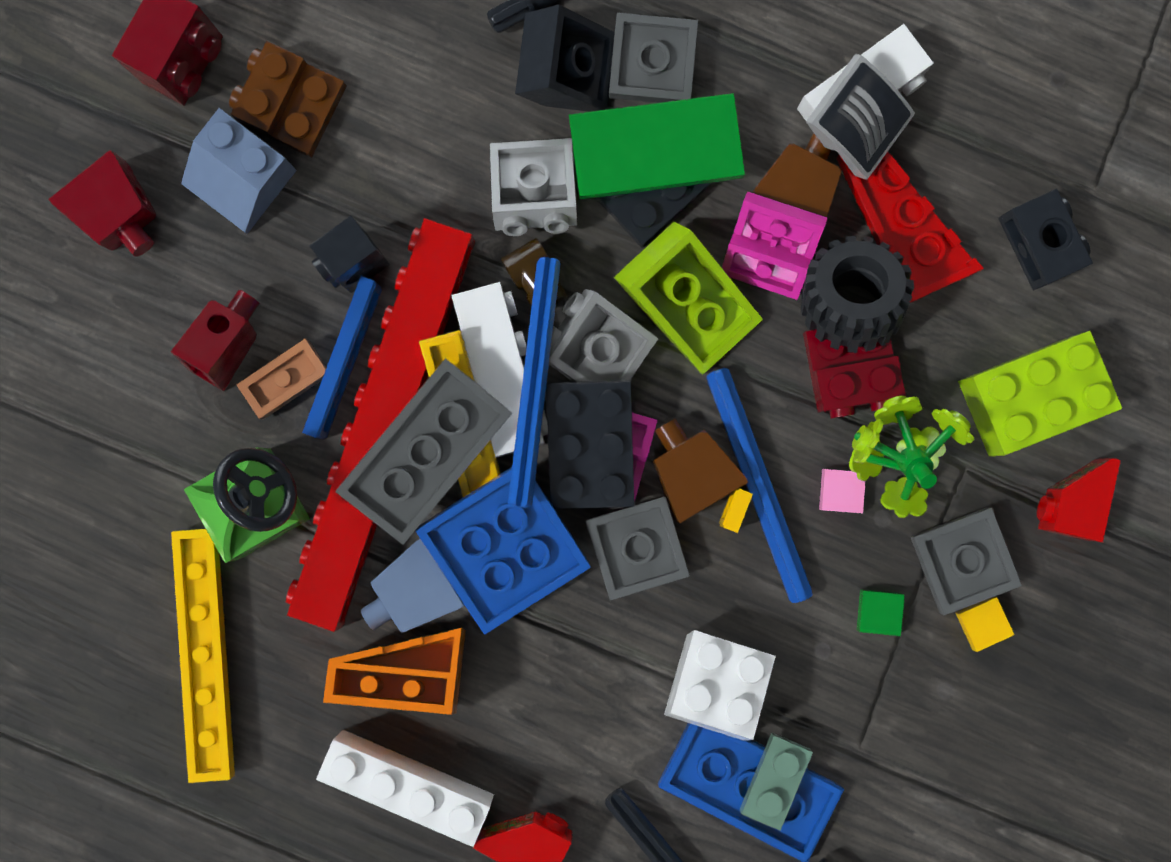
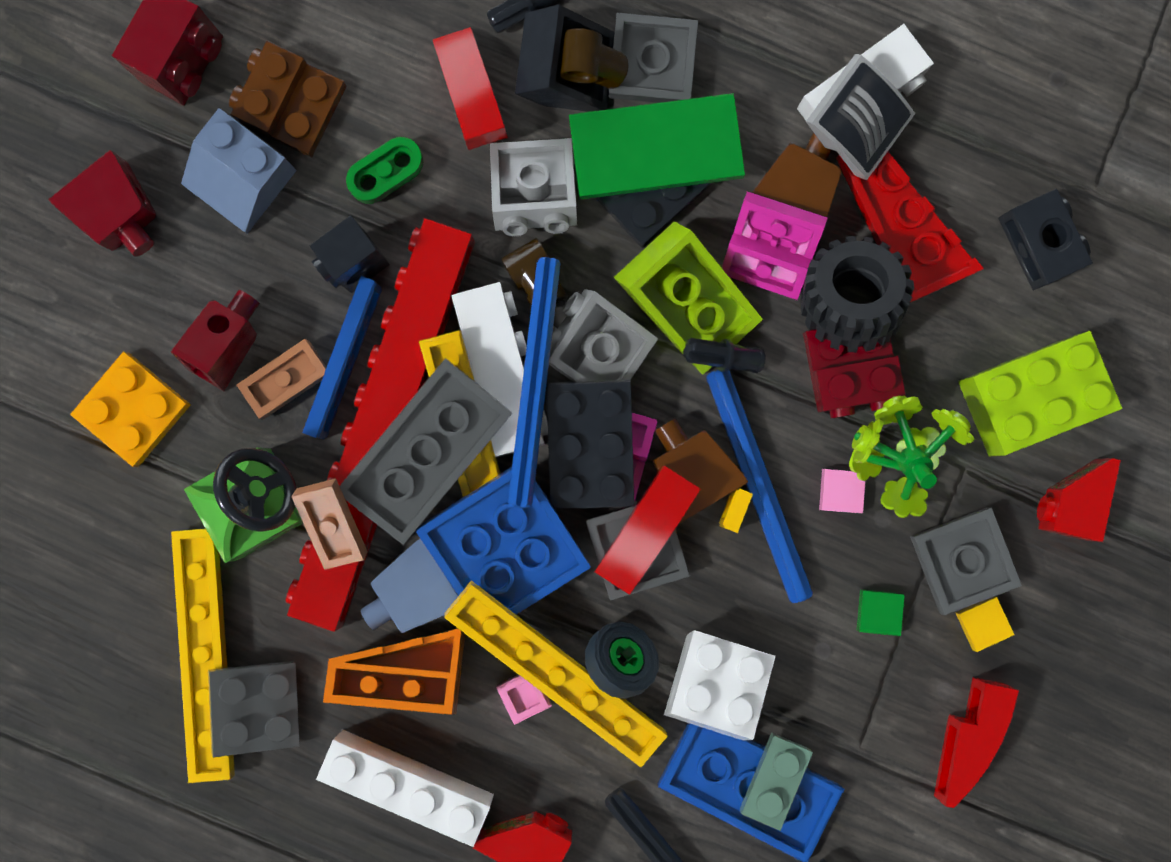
none -> light orange plate [70,351,191,467]
none -> dark grey plate [208,661,300,758]
none -> nougat plate [291,478,368,570]
none -> green plate [346,137,424,204]
none -> slope [433,27,507,150]
none -> yellow plate [444,580,668,767]
none -> bright pink tile [496,674,552,725]
none -> dark brown piece [561,28,629,89]
none -> black bush [585,621,659,699]
none -> red slope [594,466,701,595]
none -> black axle [683,338,766,374]
none -> red slope [934,677,1019,808]

